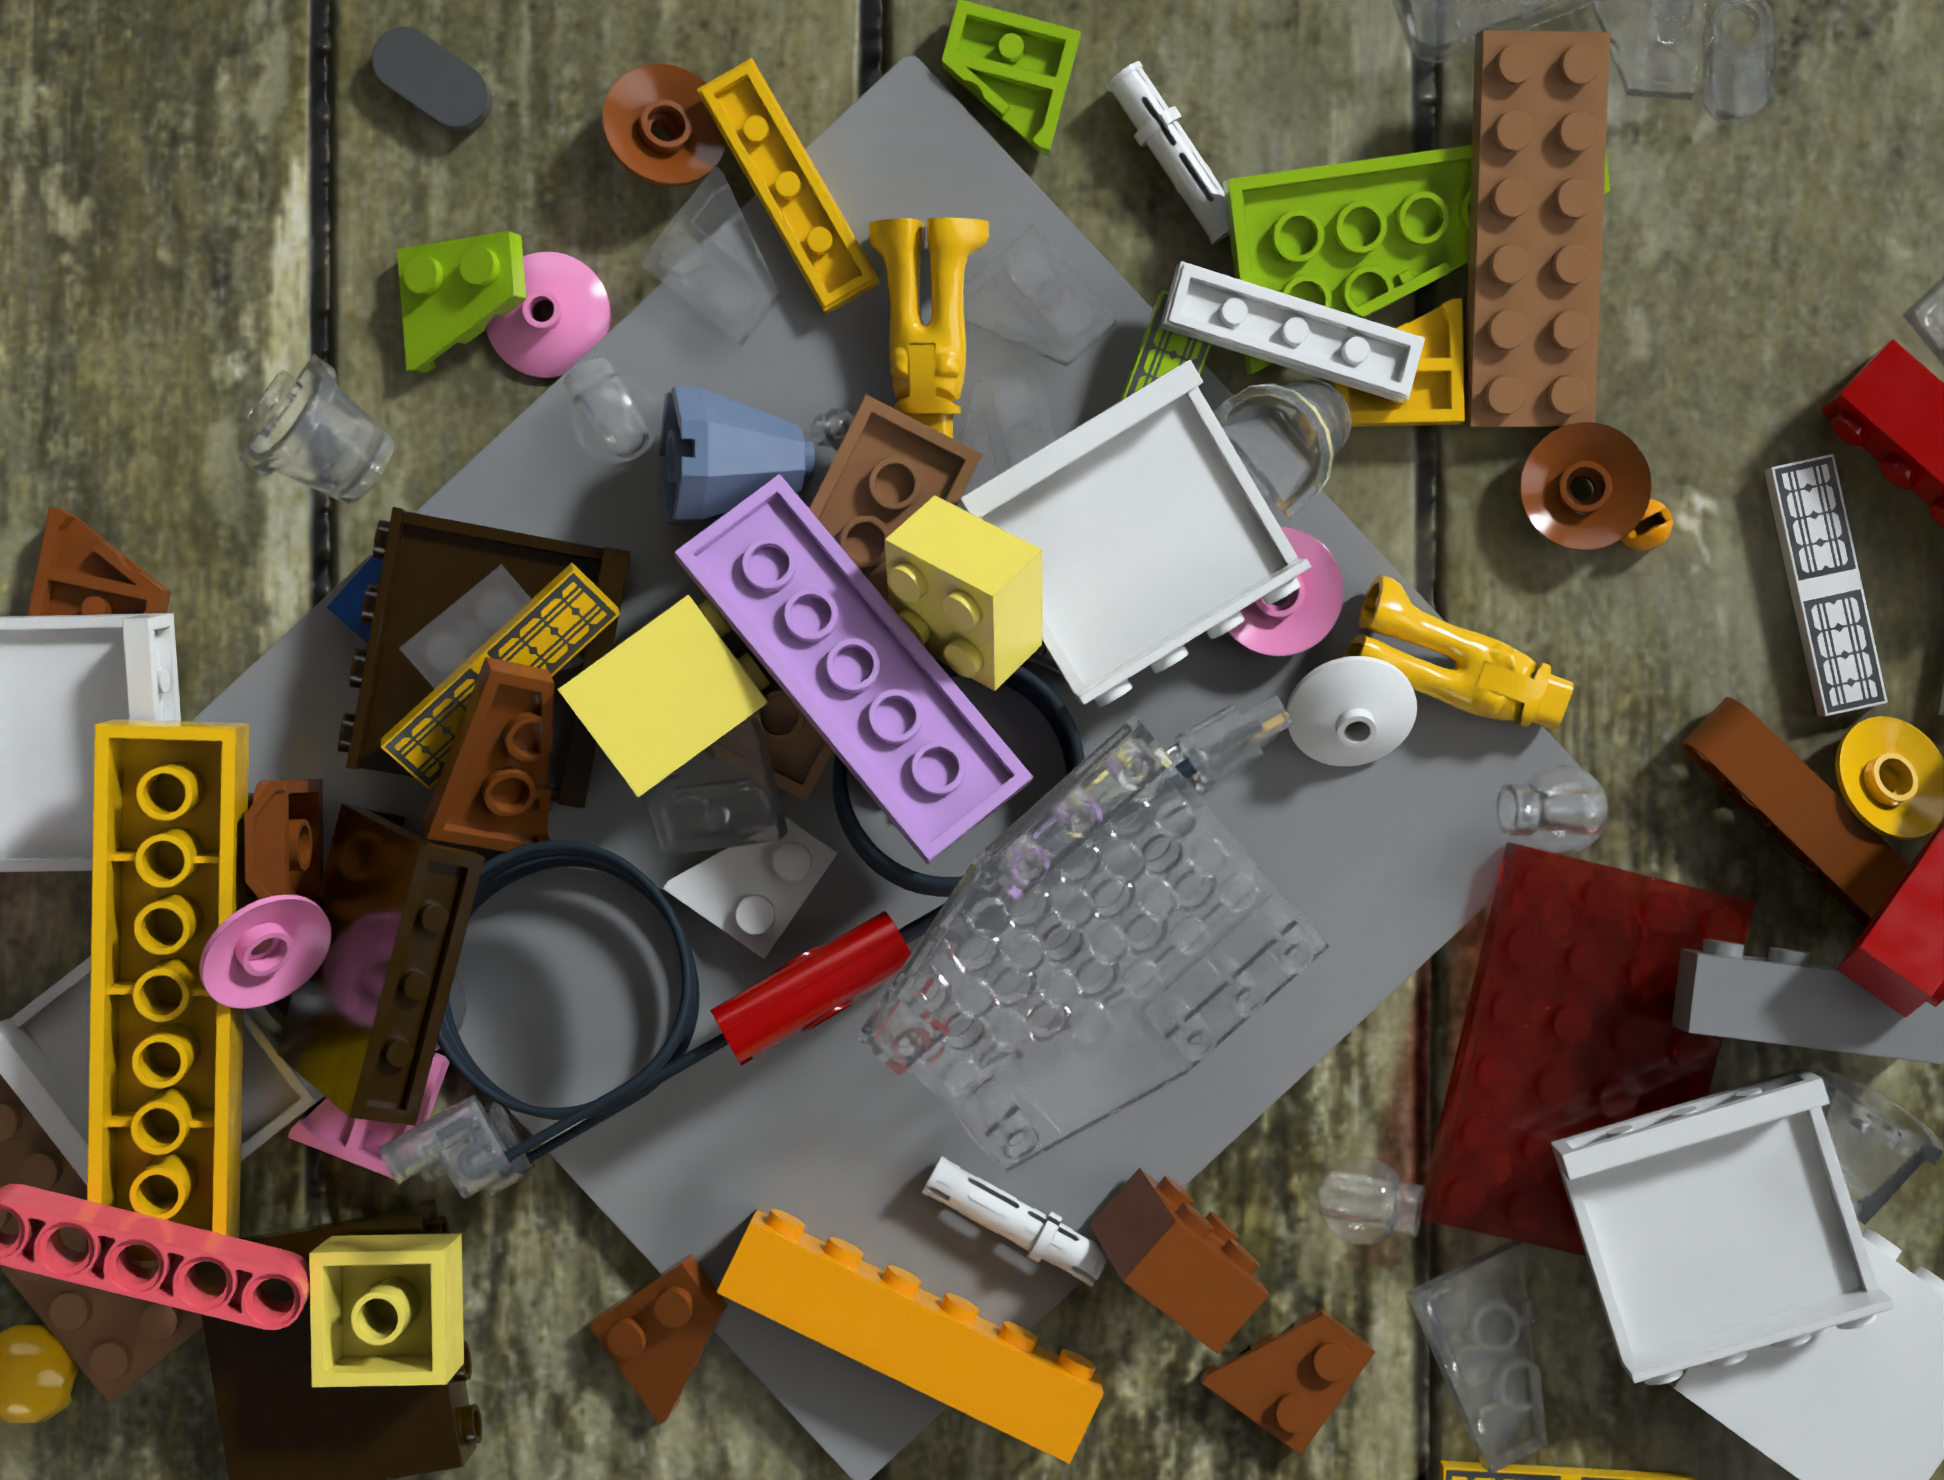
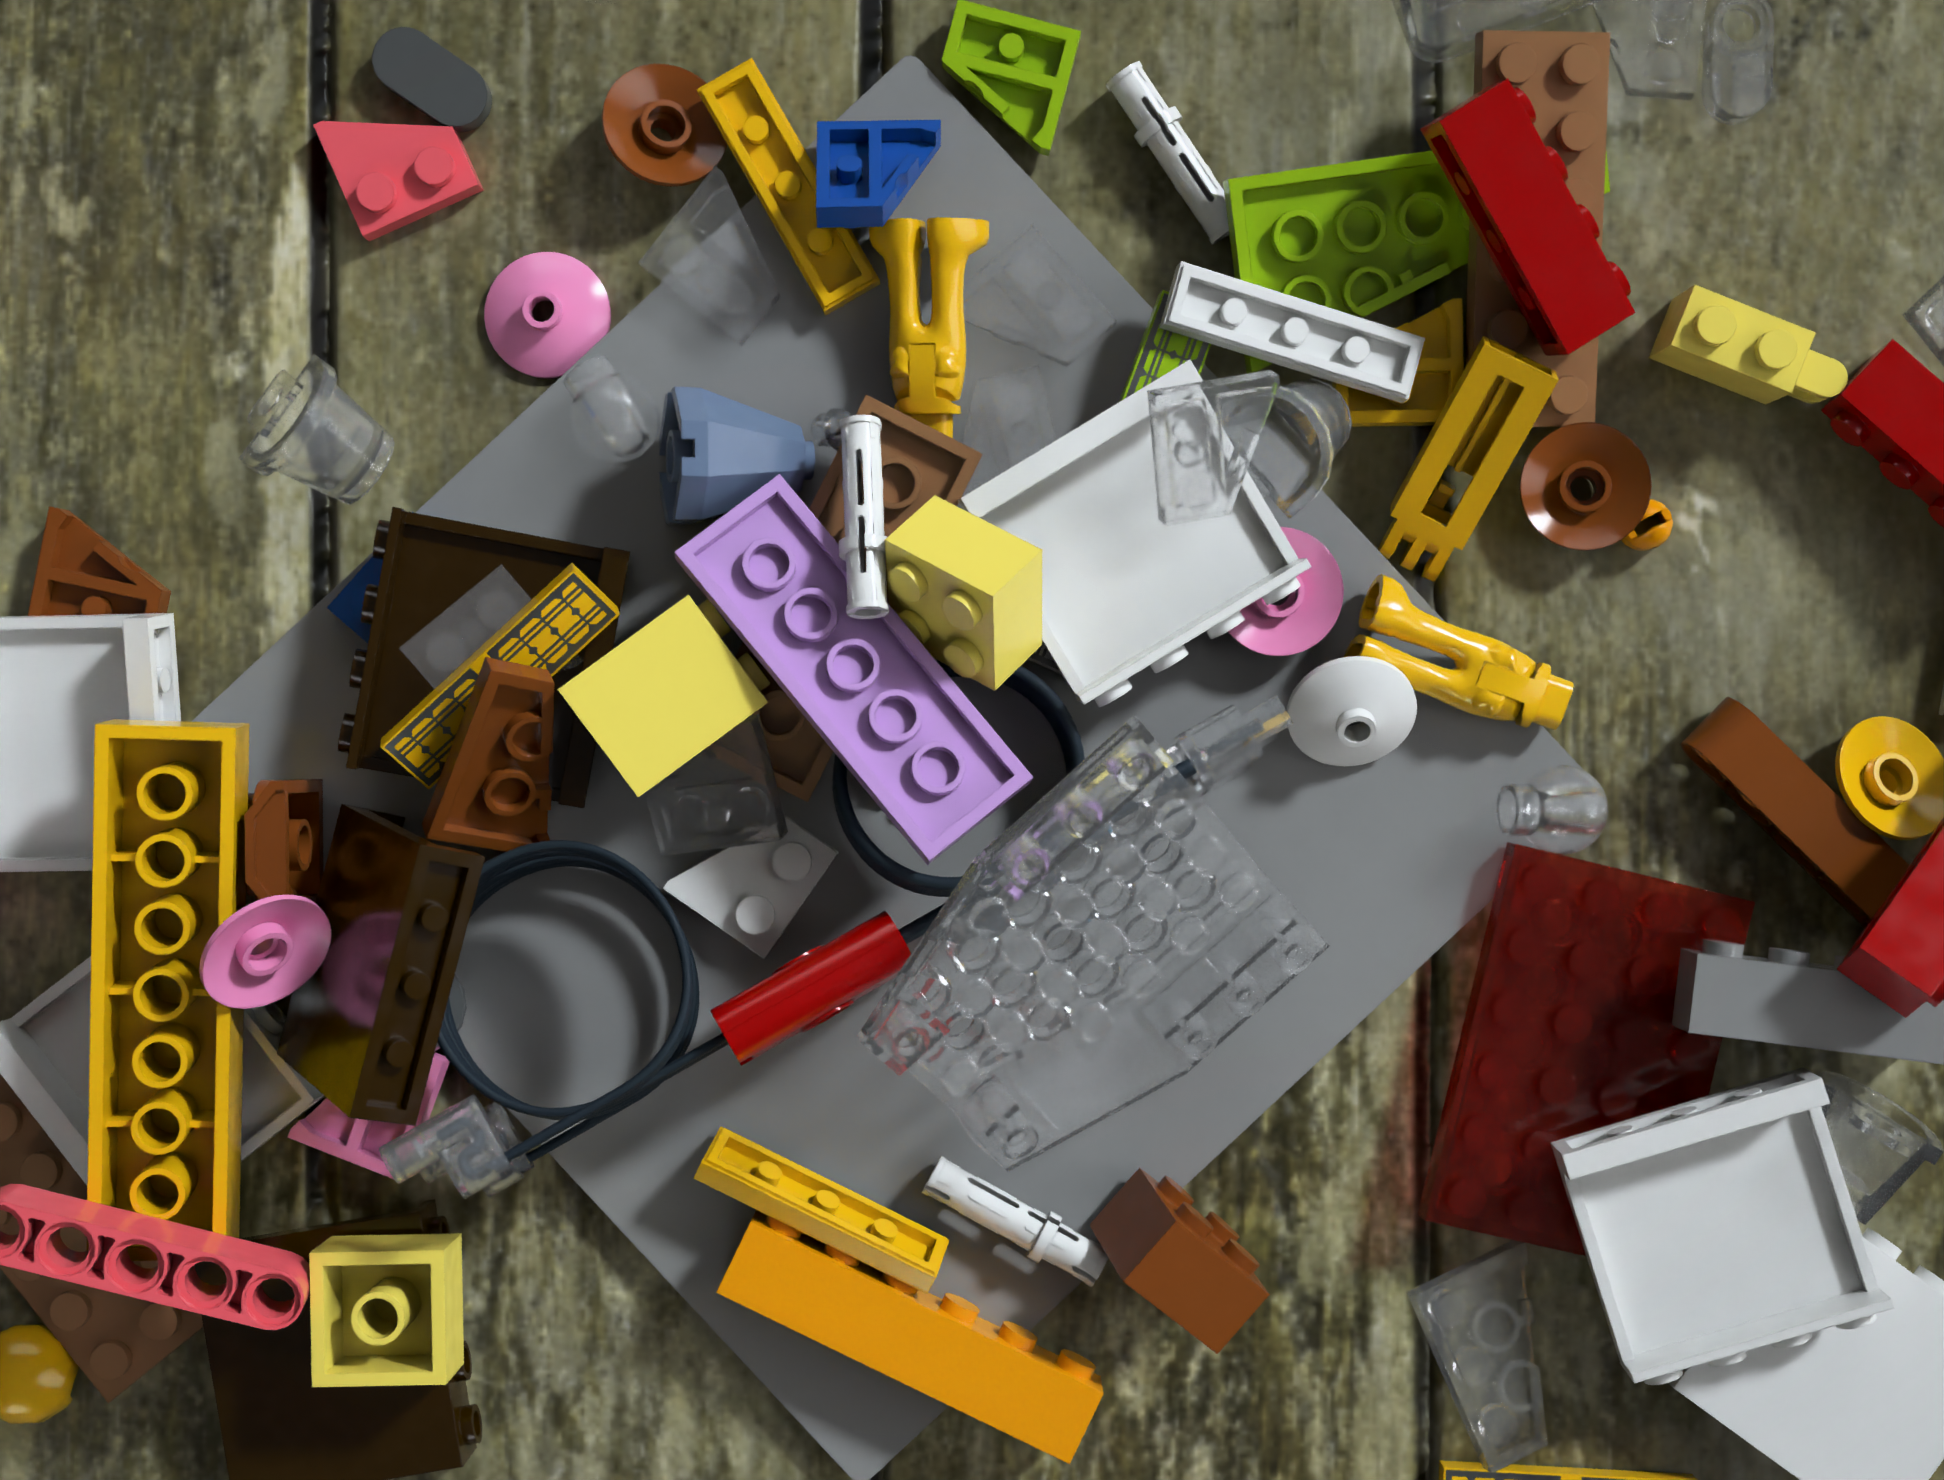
lime wing [397,231,527,374] -> none
dark orange wing [588,1254,728,1425] -> none
dark orange wing [1199,1309,1375,1455] -> none
clear piece [1317,1155,1424,1245] -> none
white tile [1764,454,1888,717] -> none
none -> coral wing [313,121,484,242]
none -> yellow tile [693,1126,949,1294]
none -> blue wing [816,120,941,229]
none -> white pin [839,415,889,619]
none -> clear wing [1147,370,1280,526]
none -> yellow hinge [1378,336,1559,582]
none -> red brick [1420,78,1636,356]
none -> light yellow brick [1649,285,1848,405]

